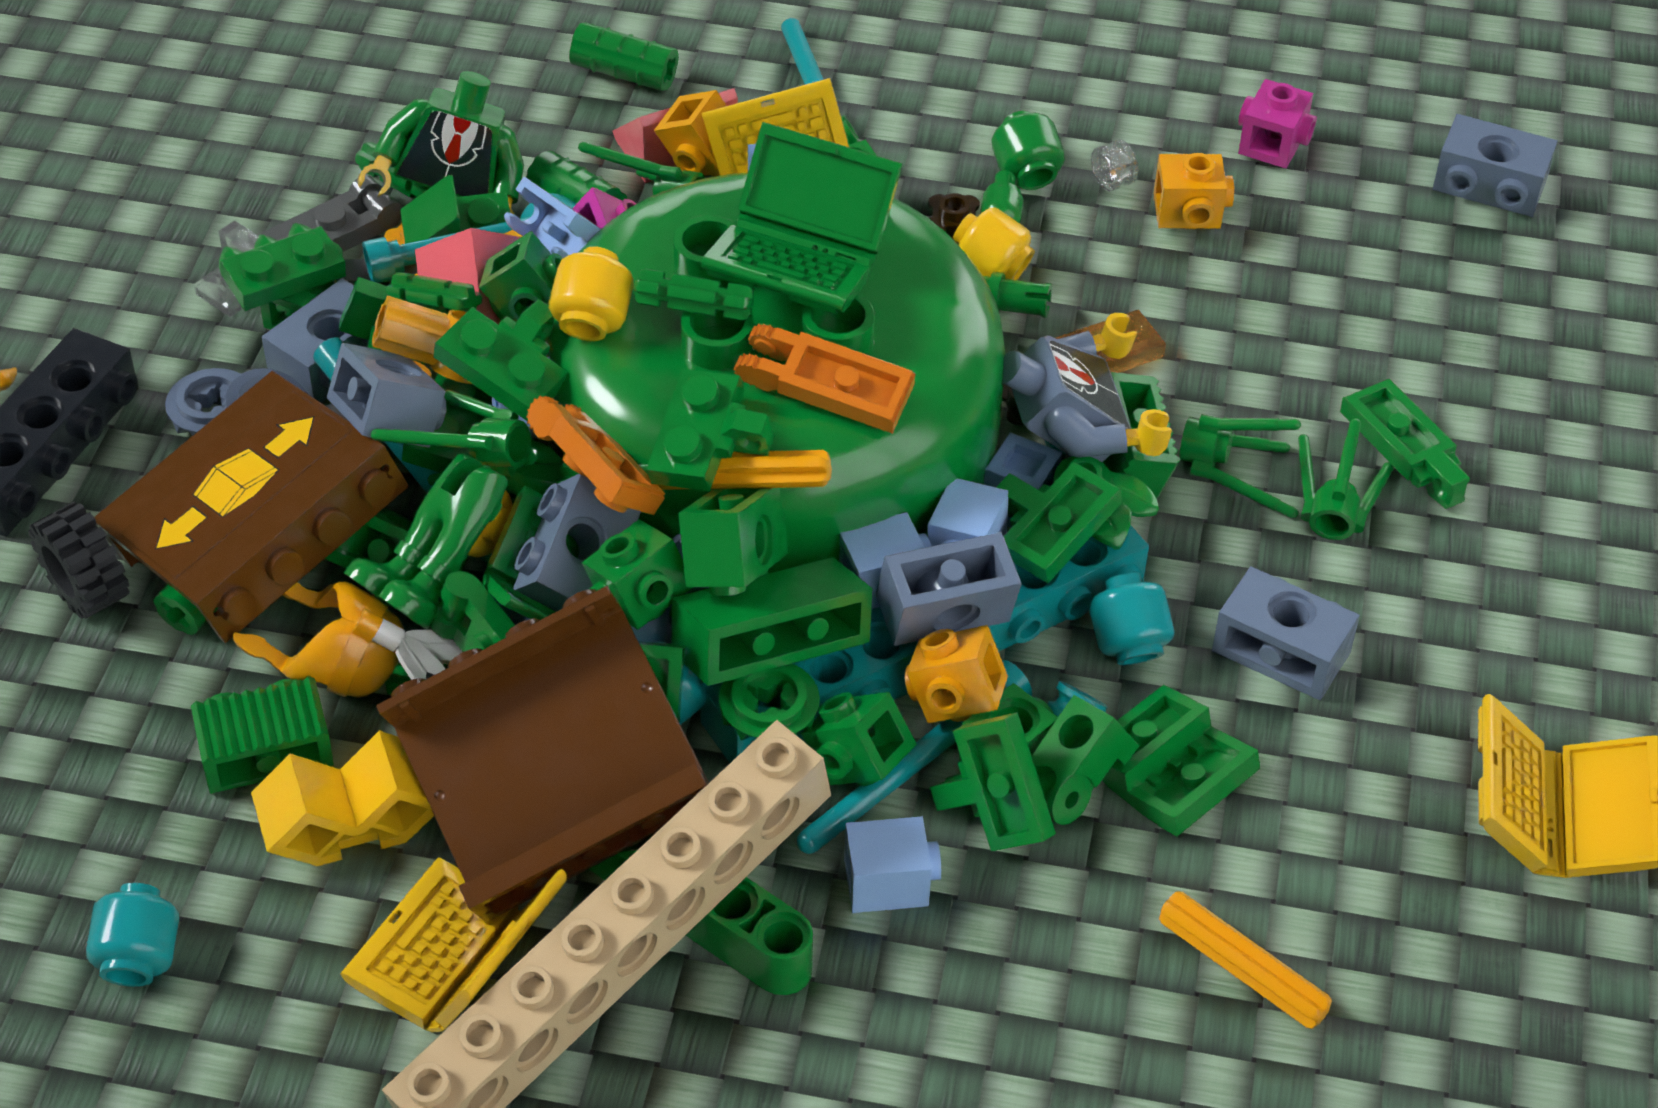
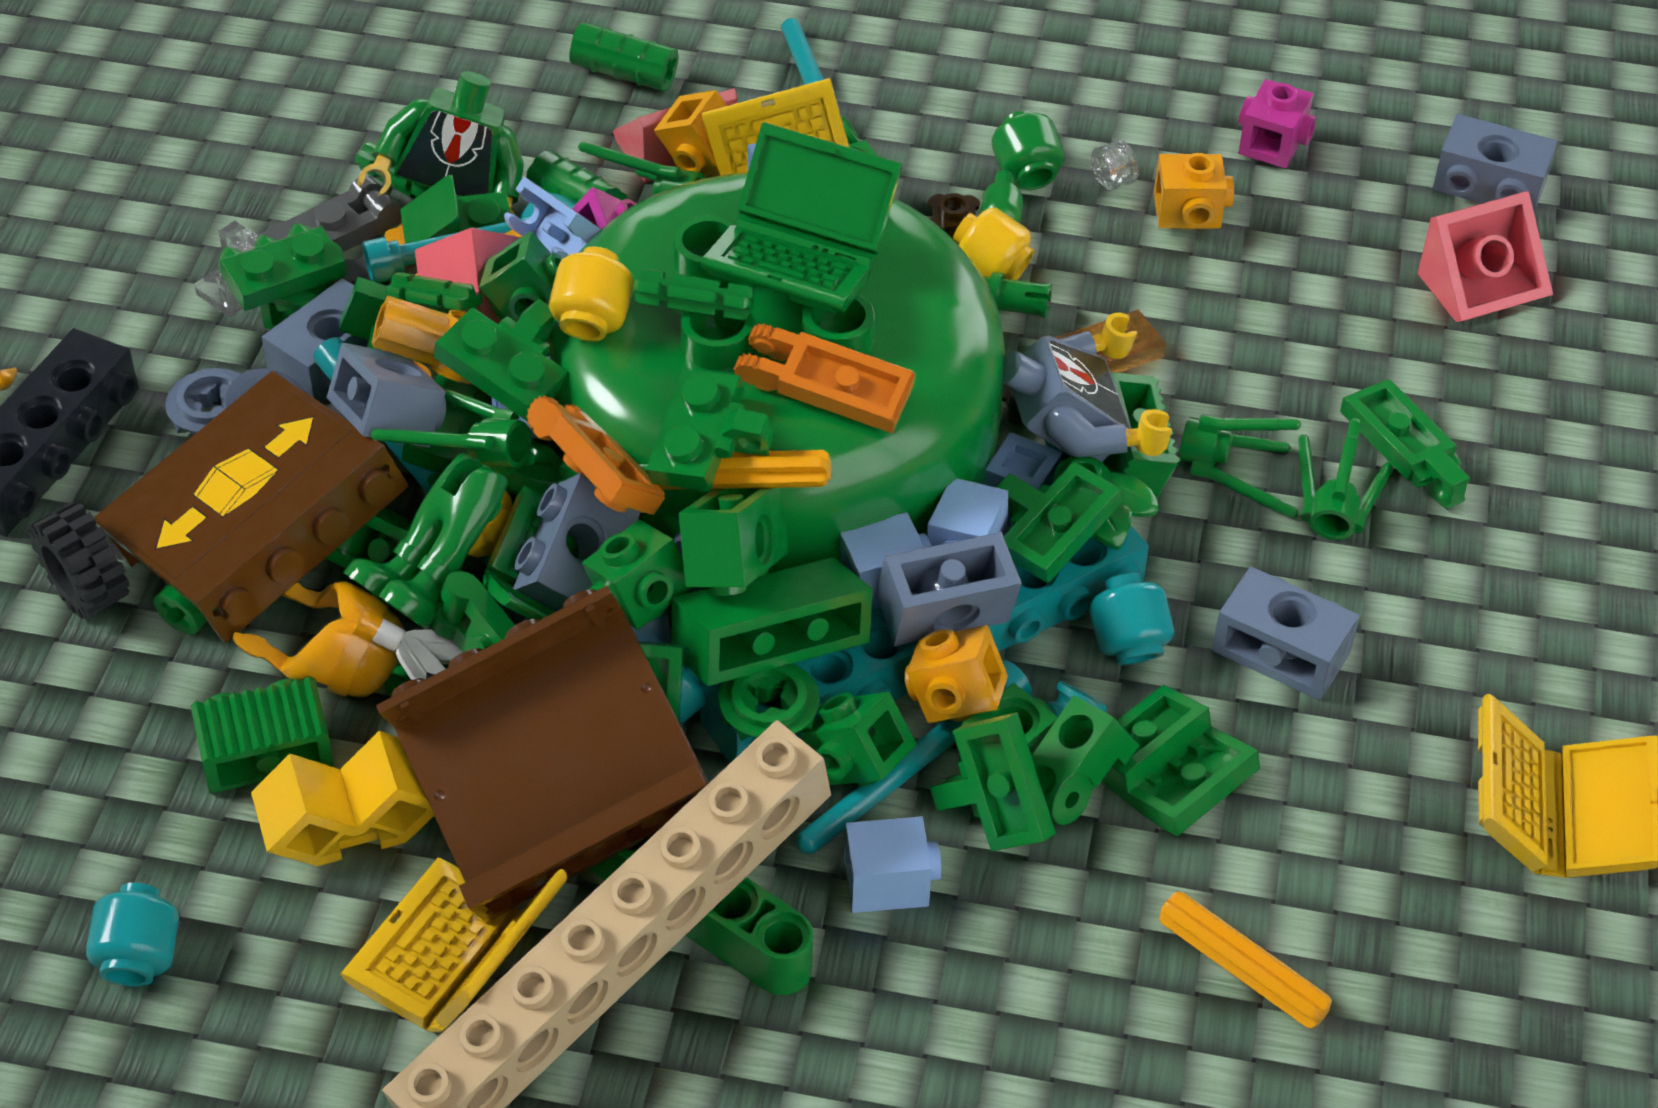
none -> coral slope [1418,191,1553,322]

